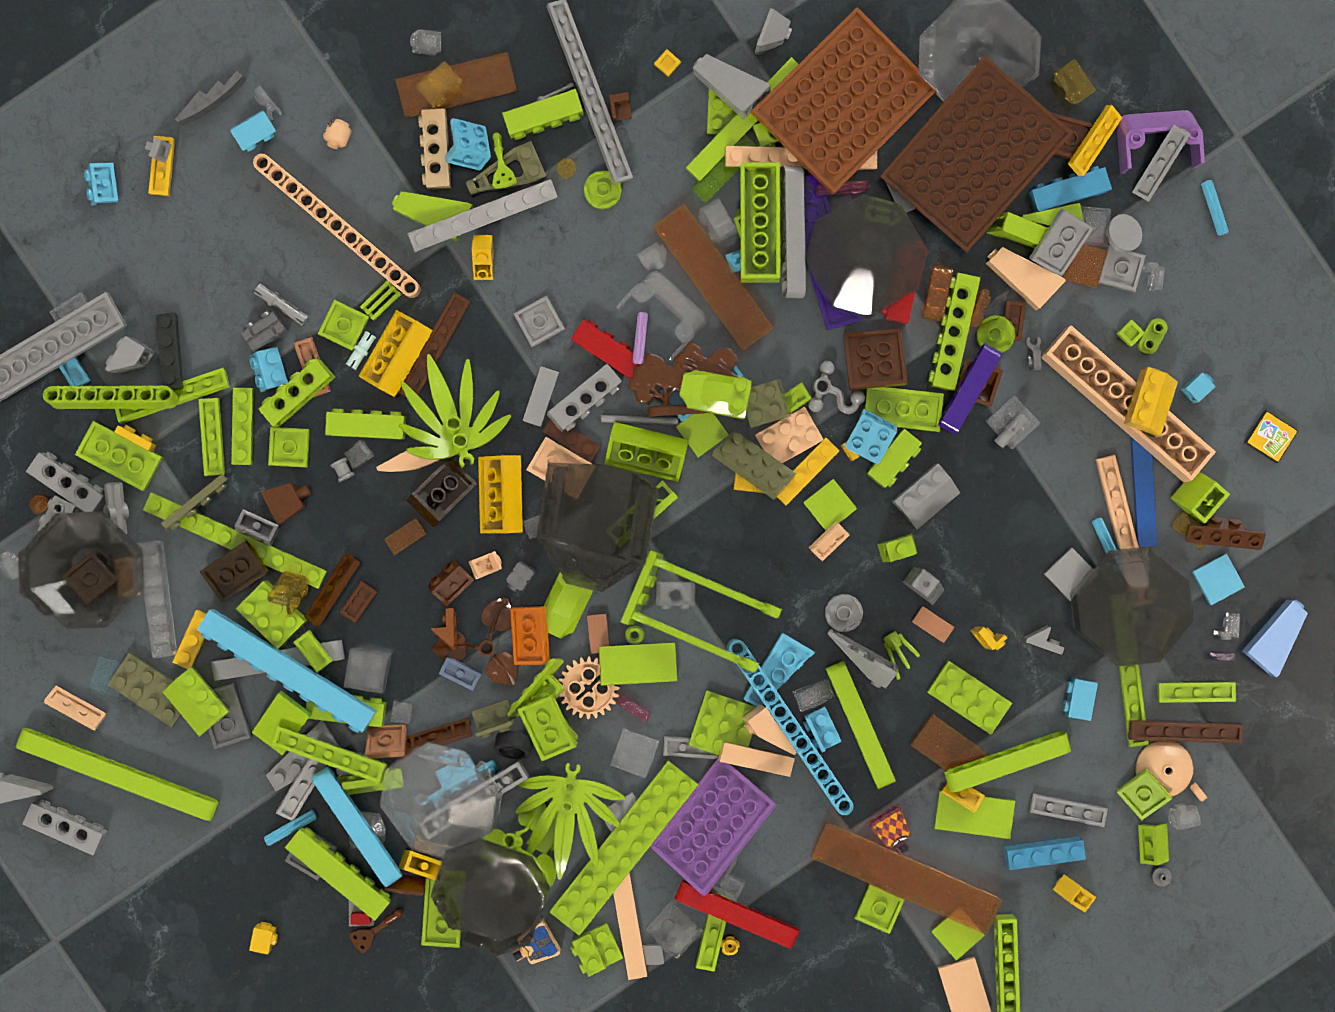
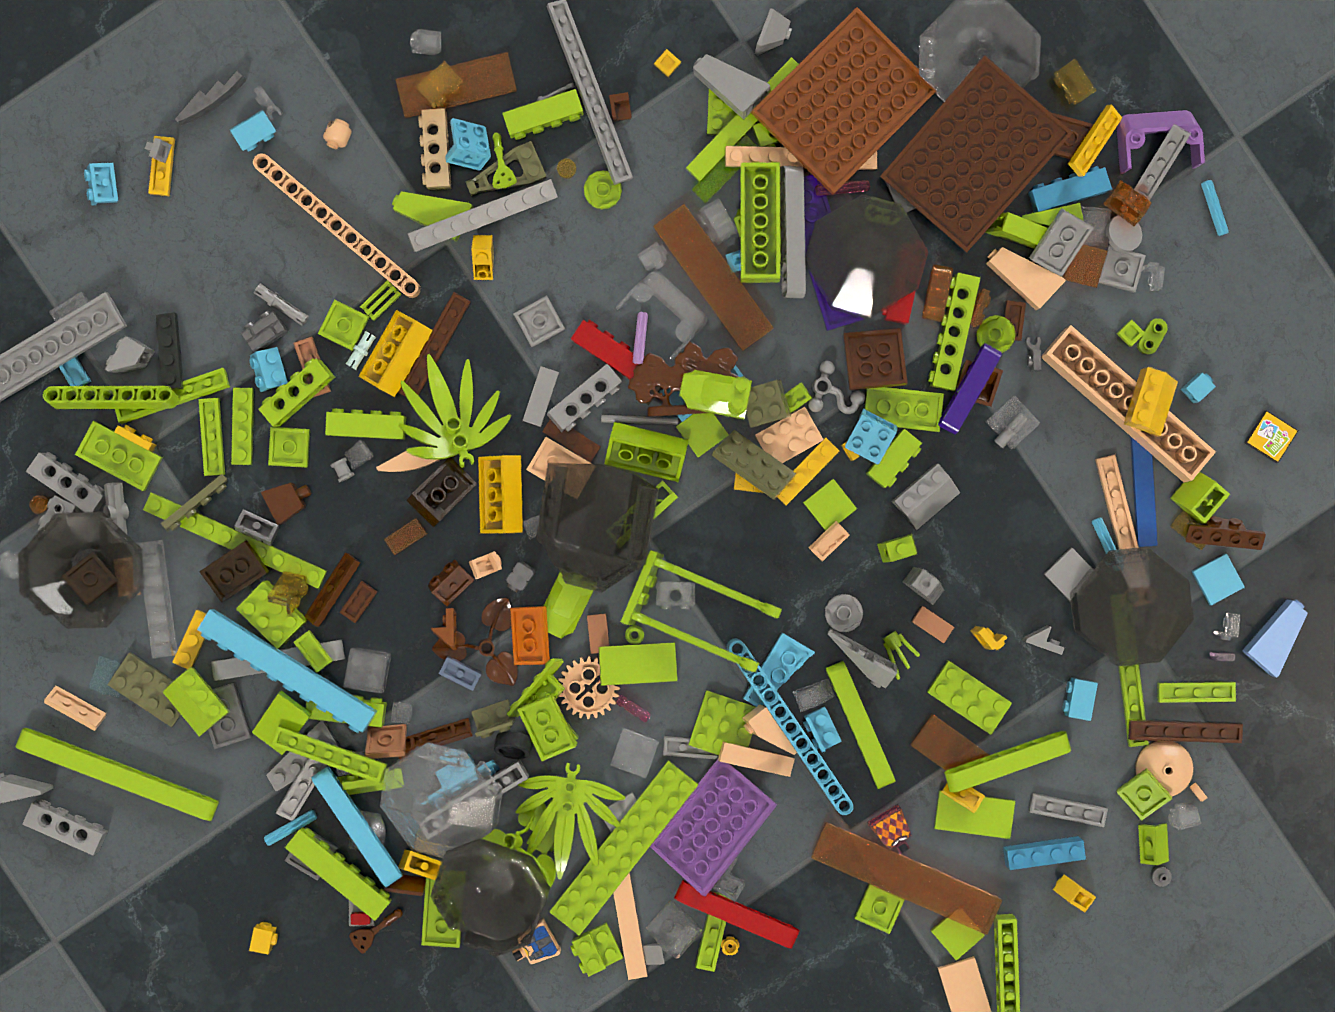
none -> clear orange brick [1104,180,1152,226]

